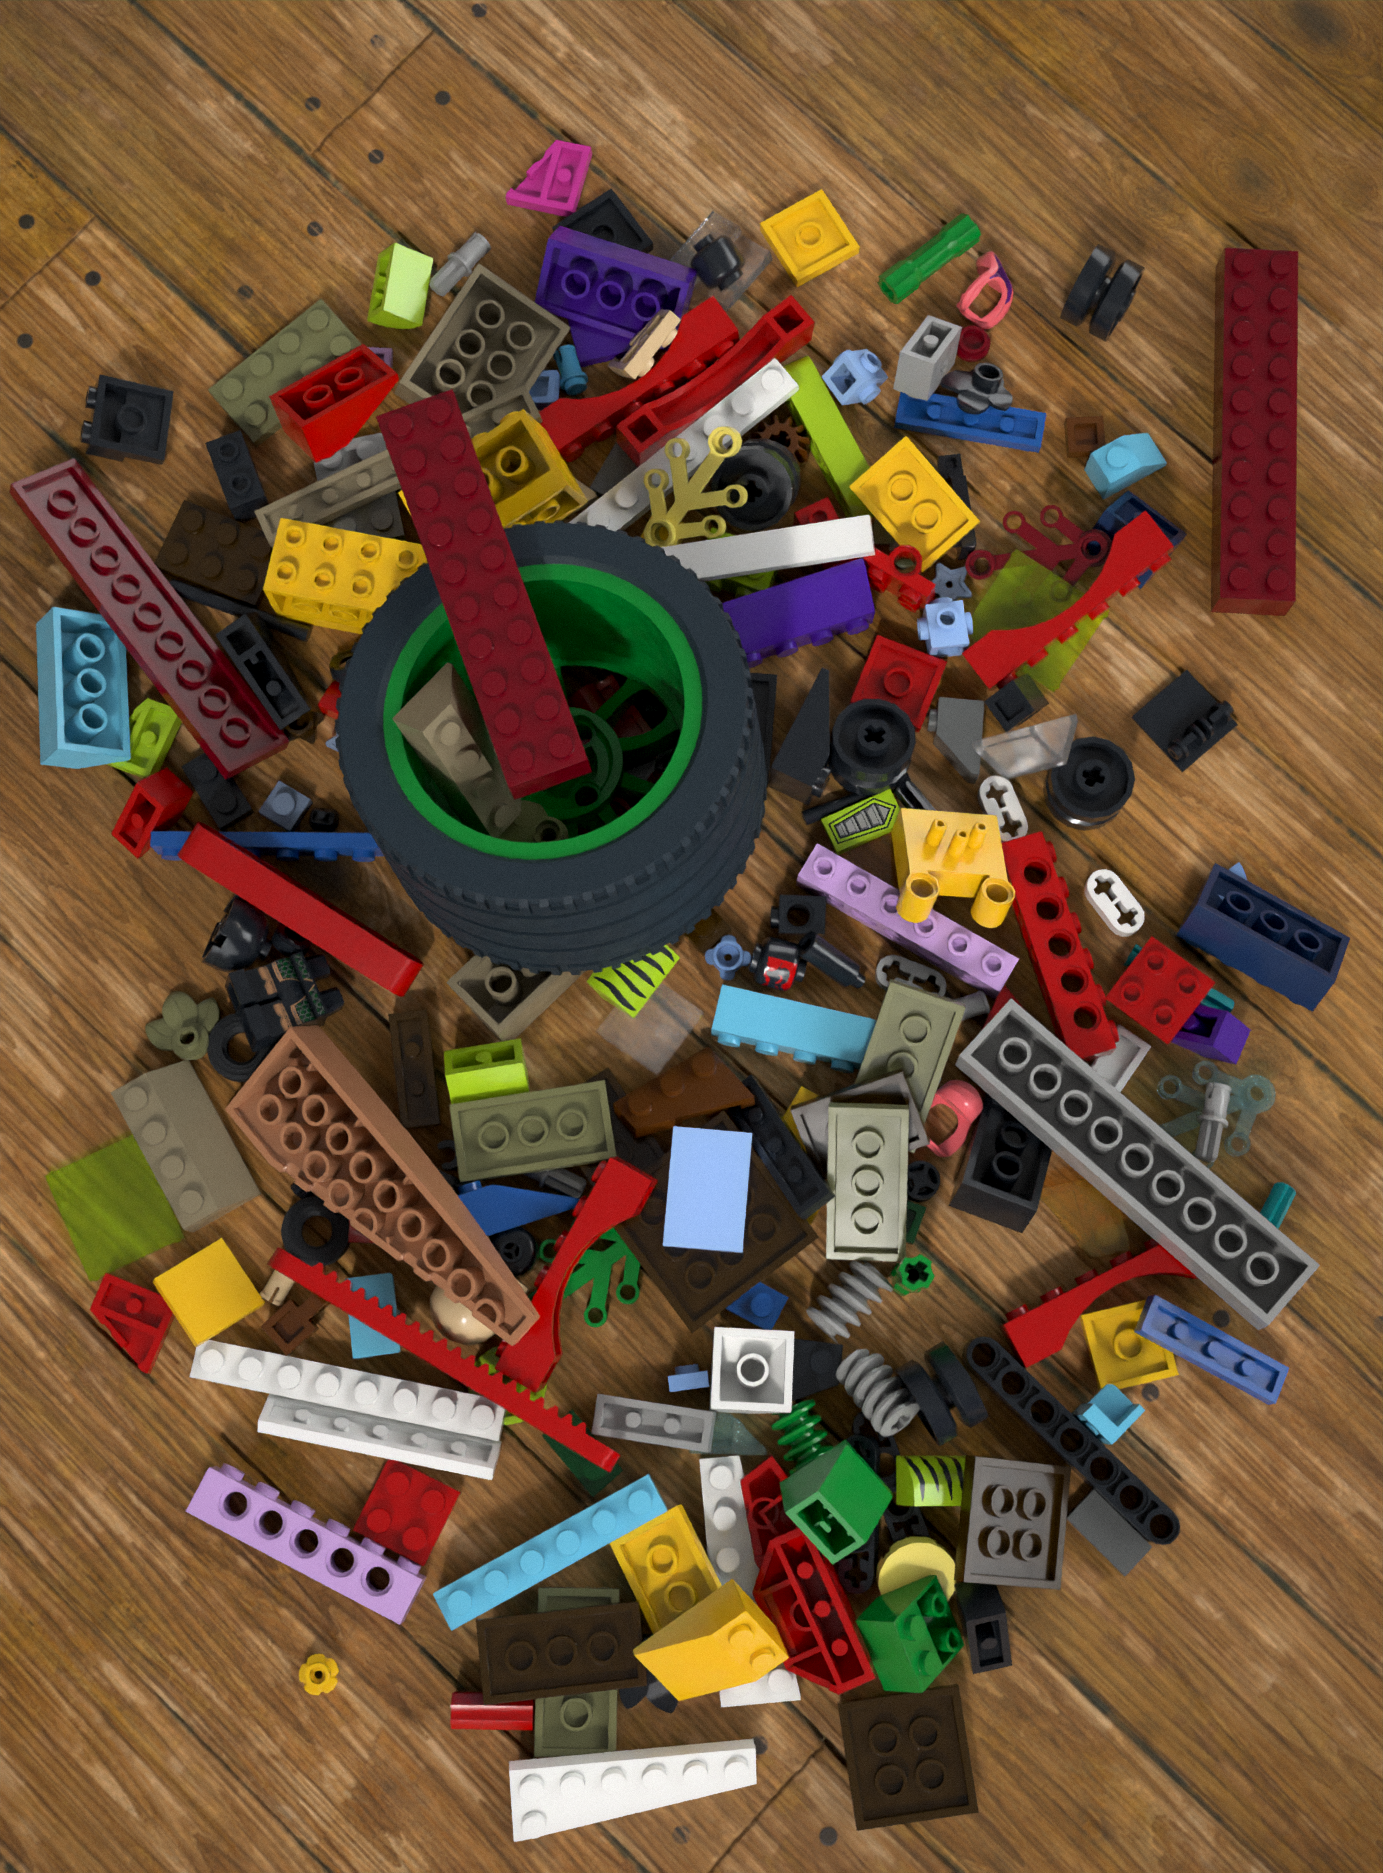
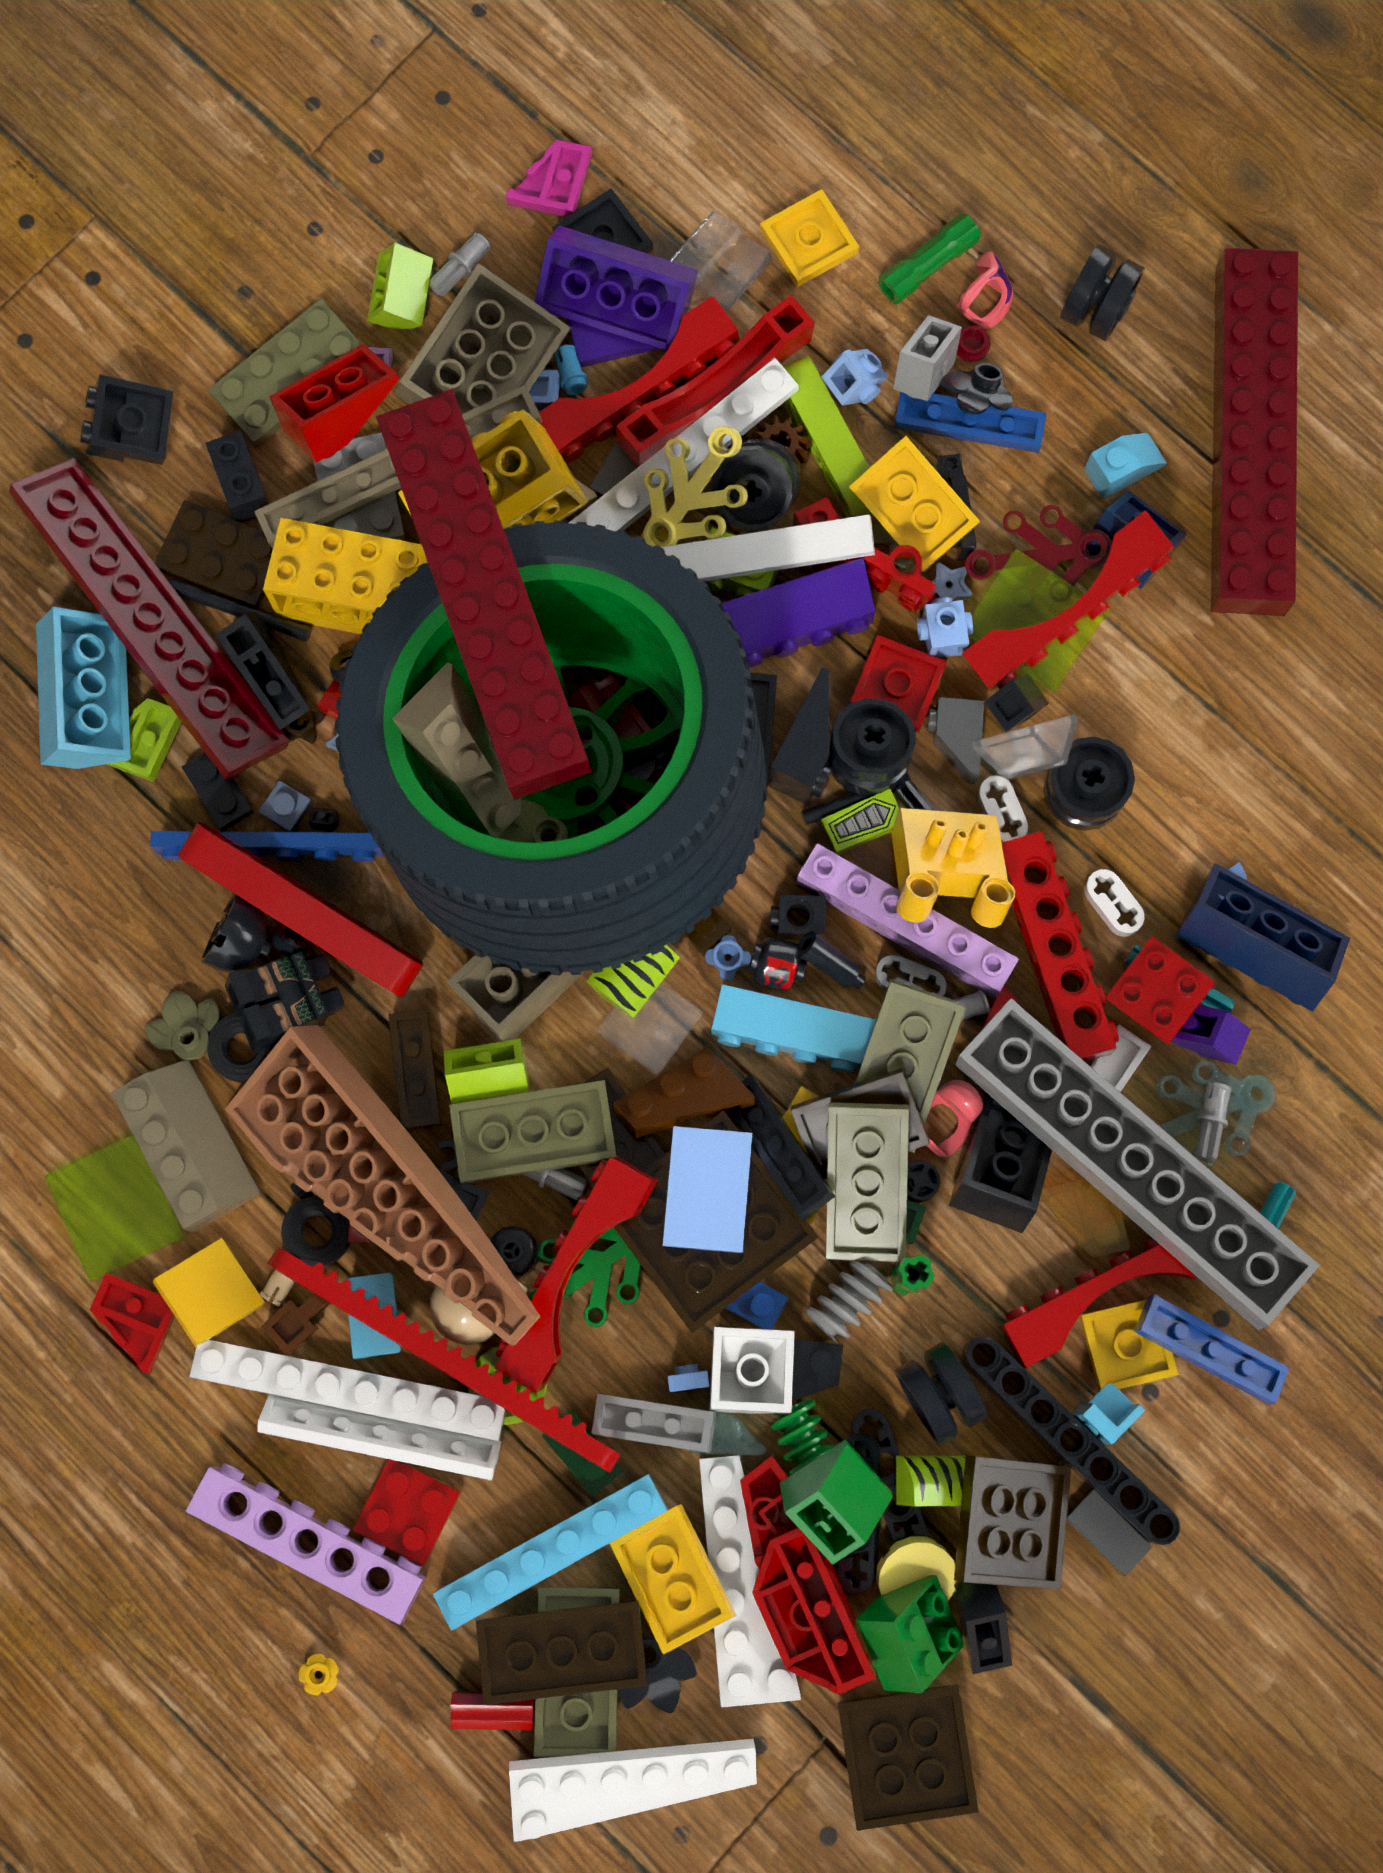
red slope [111,767,194,859] -> none
blue slope [457,1180,579,1236] -> none
tan wing [607,309,681,379] -> none
yellow slope [633,1579,789,1701] -> none
black head [690,233,745,292] -> none
light grey piece [836,1349,920,1437] -> none
reddish brown plate [1064,416,1106,458] -> none
black hinge [1131,670,1238,772] -> none

